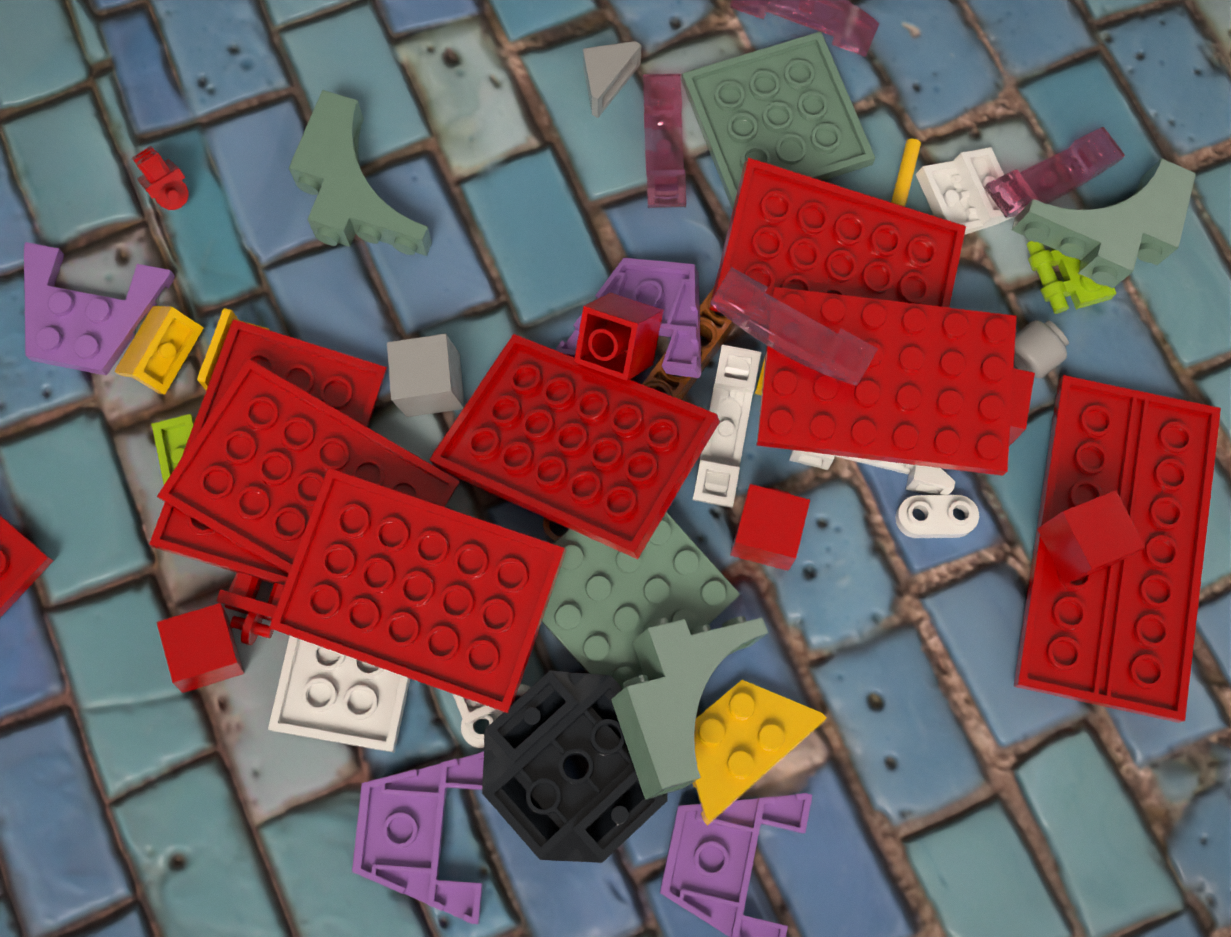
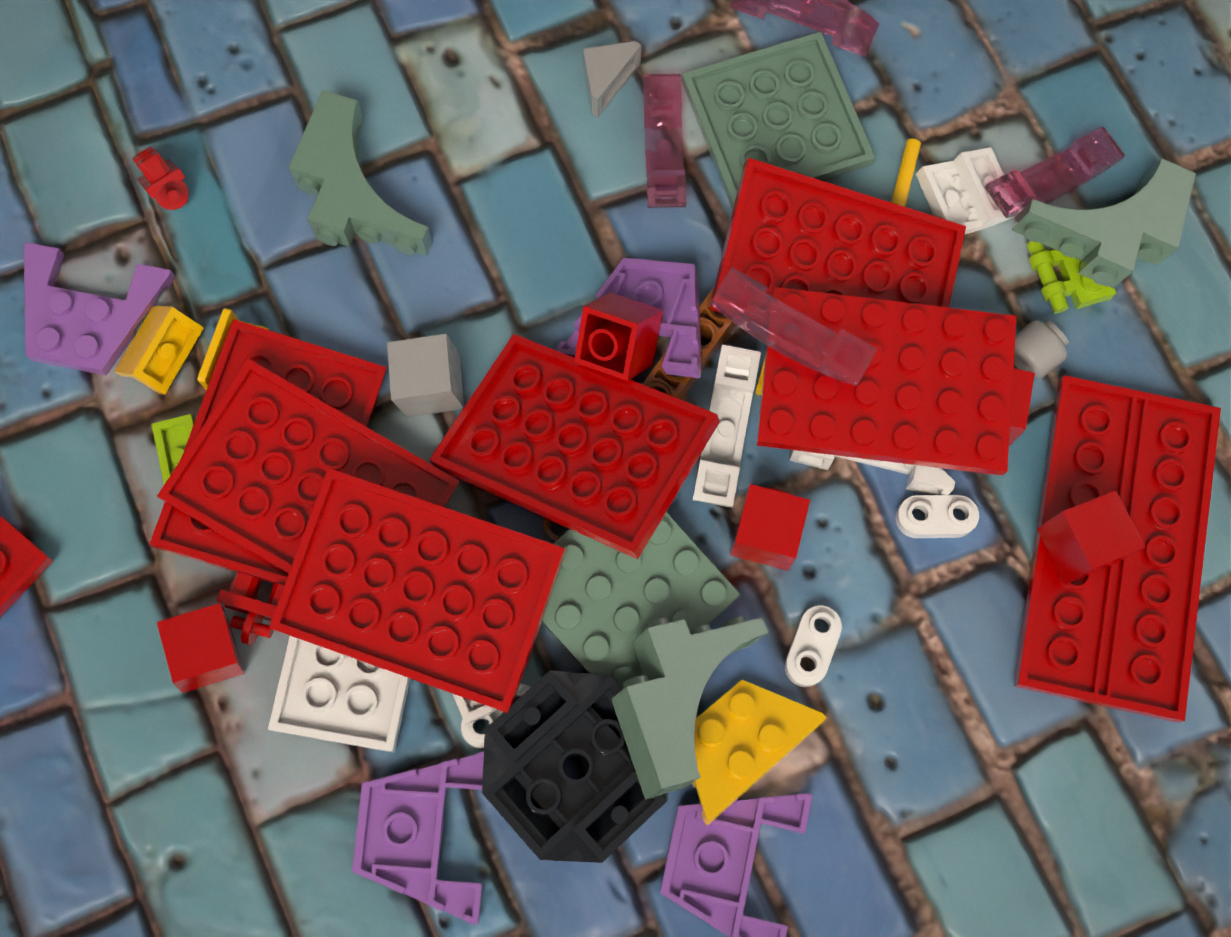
none -> white plate [785,606,842,687]

